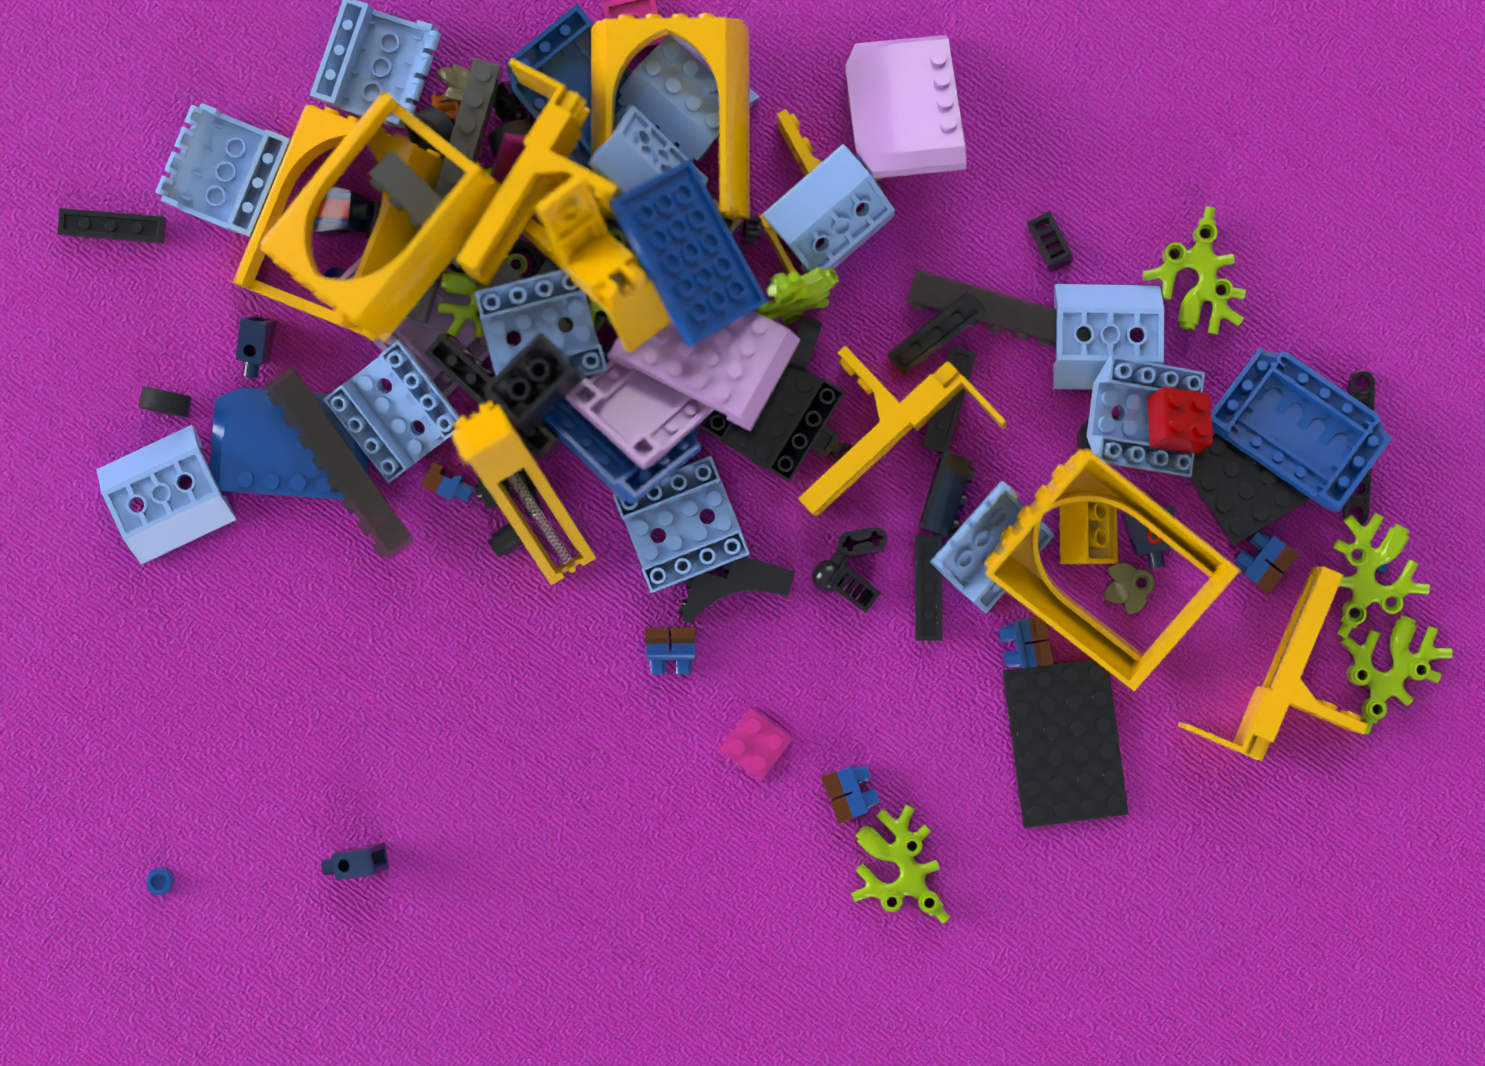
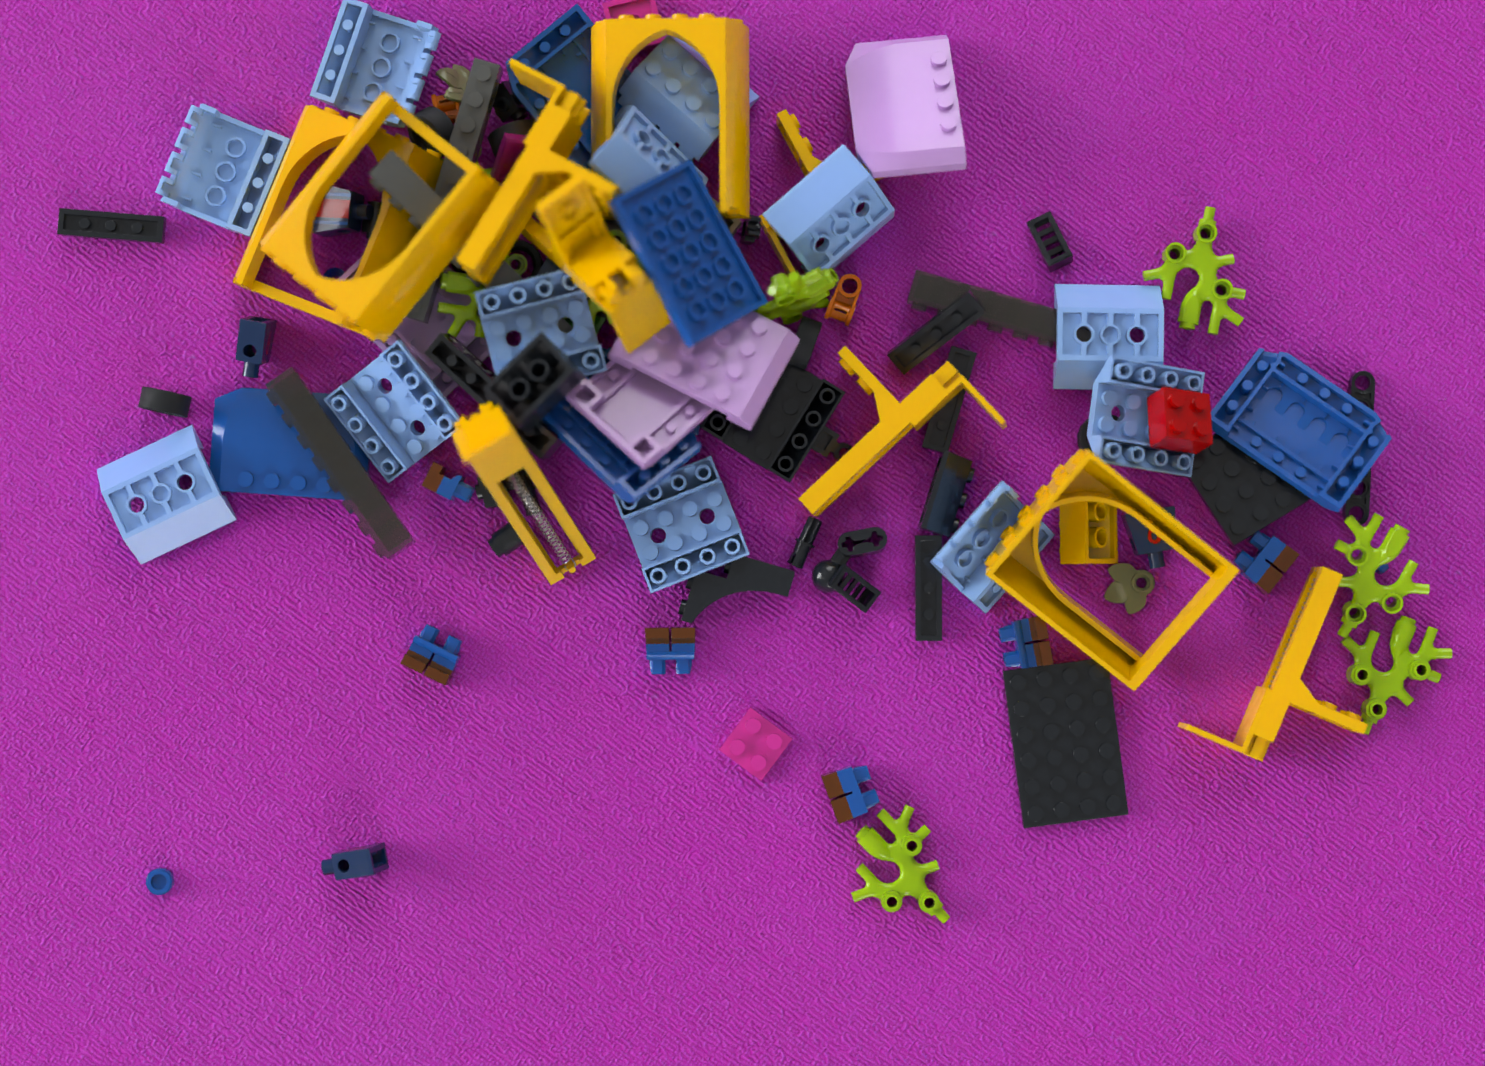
none -> blue hips [400,624,462,686]
none -> black axle [787,516,822,569]
none -> orange piece [824,274,862,327]

